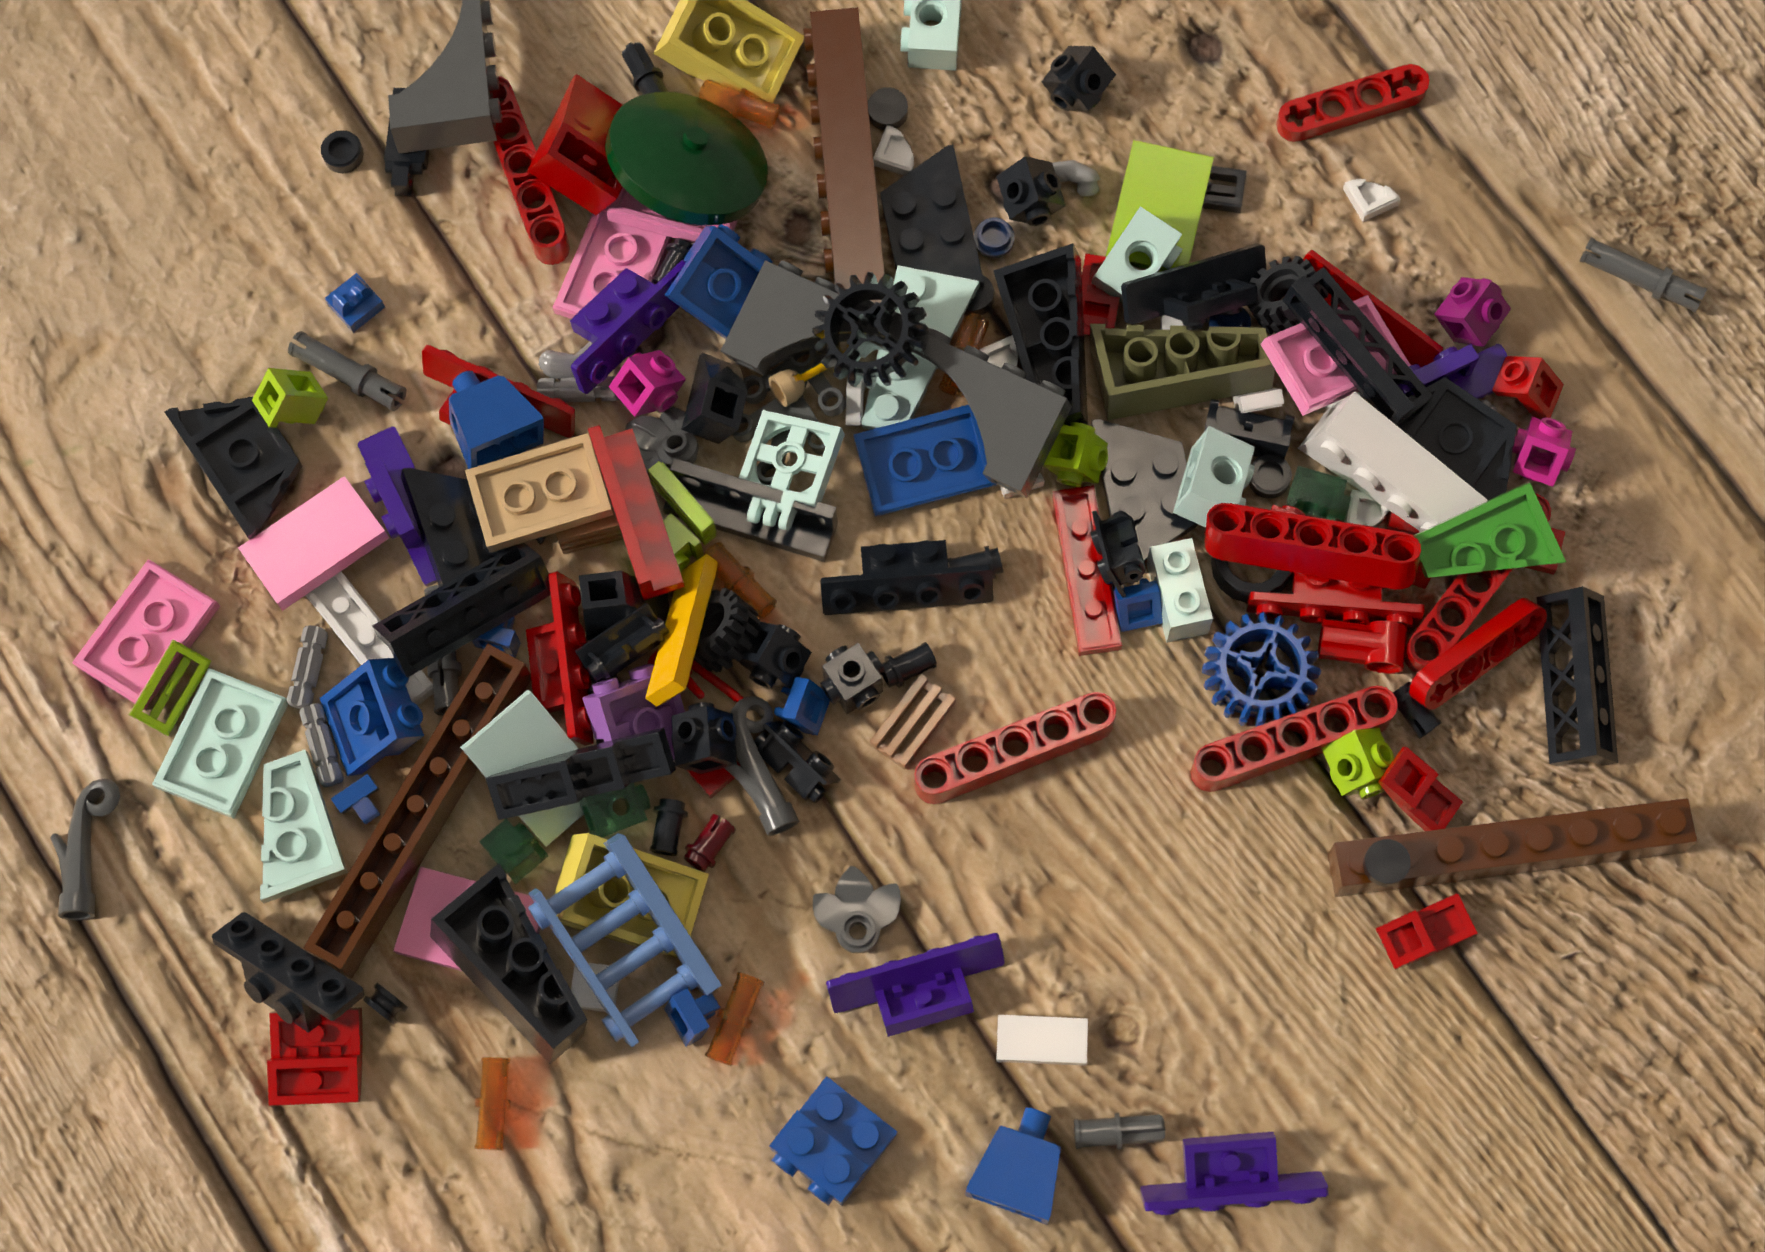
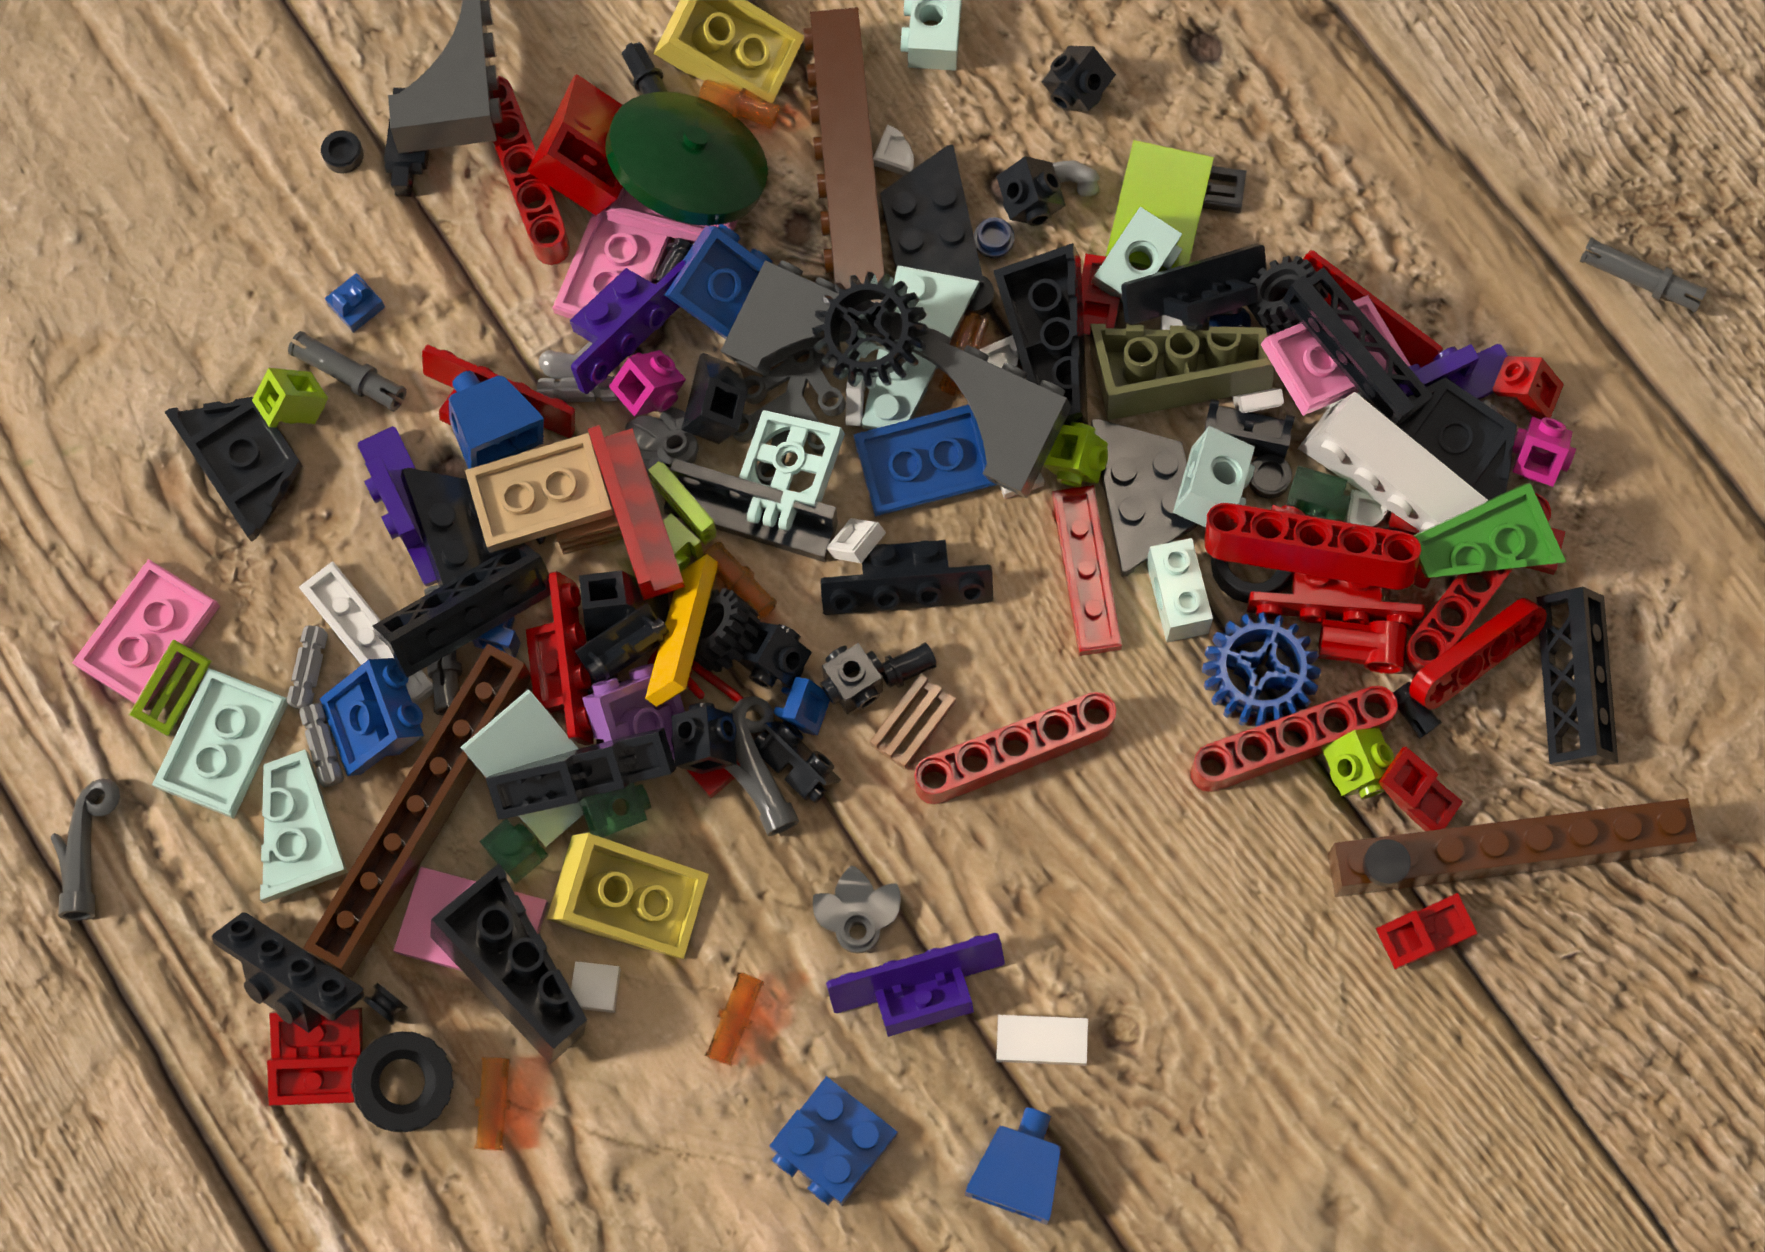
bright pink tile [238,476,389,611] -> none
blue tile [331,774,381,824] -> none
medium blue fence [528,833,722,1047] -> none
black pin [649,798,688,856] -> none
blue tile [664,988,721,1047] -> none
dark red pin [683,814,736,872] -> none
tan hinge [769,345,849,407] -> none
black tile [868,88,908,130] -> none
black pin [948,546,1004,579] -> none
dark grey axle [1074,1113,1166,1150] -> none
black hinge [1090,511,1146,598] -> none
blue tile [1114,578,1163,632] -> none
dark purple bracket [1140,1131,1329,1215] -> none
red beam [1276,64,1430,142] -> none
white tile [1343,179,1401,222] -> none
magenta brick [1434,277,1511,347] -> none
none -> black tyre [351,1031,454,1132]
none -> white tile [827,518,886,563]

